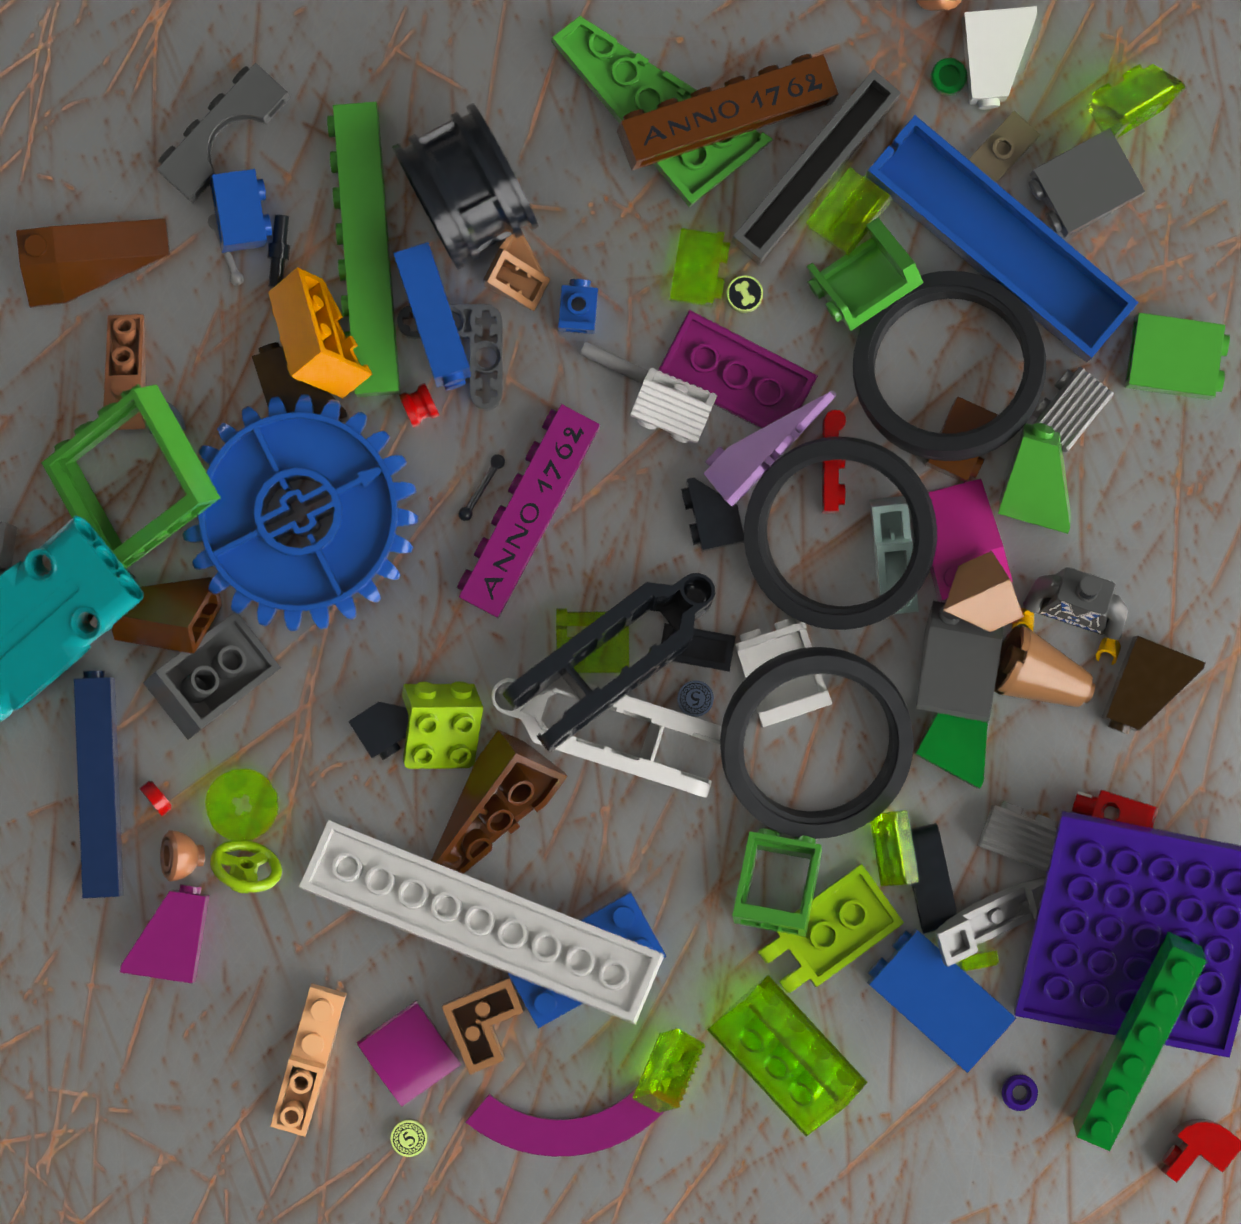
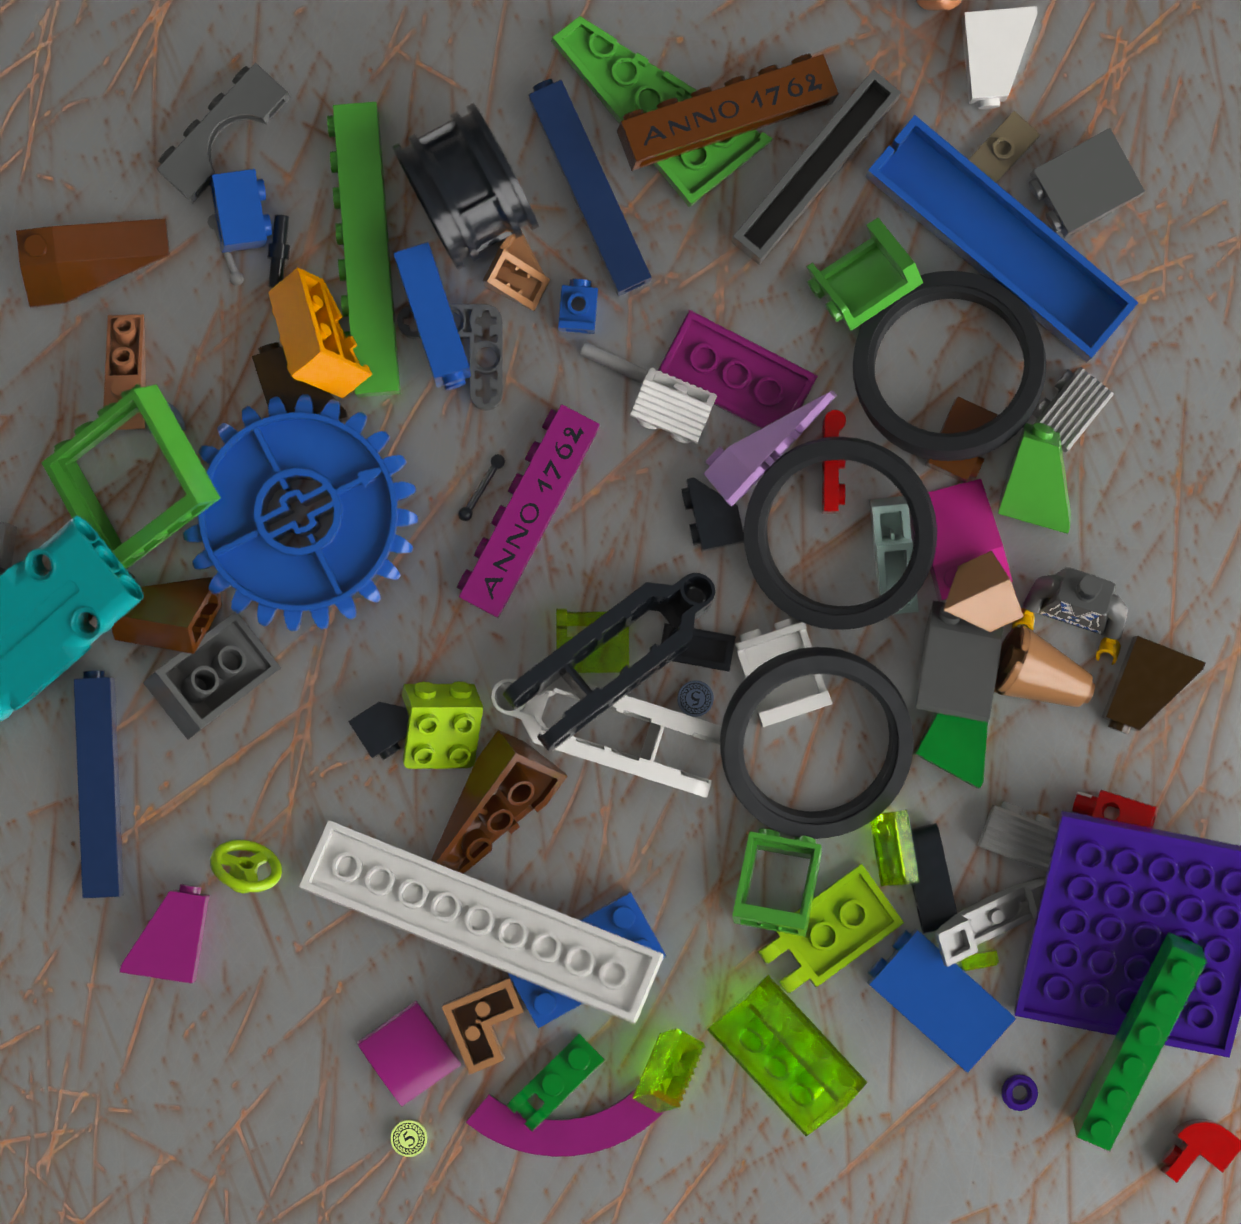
red tile [139,781,172,816] -> none
nougat brick [160,830,205,881] -> none
clear neon green plate [205,768,279,841] -> none
light nougat slope [270,983,347,1137] -> none
red wheel [399,383,440,428] -> none
clear neon green bracket [670,228,730,307] -> none
tile [726,276,763,313] -> none
clear neon green plate [806,167,893,256] -> none
green tile [930,58,967,96] -> none
clear neon green slope [1087,64,1186,139] -> none
bright green brick [1124,313,1230,400] -> none
none -> green plate [506,1034,605,1132]
none -> dark blue brick [528,79,652,296]

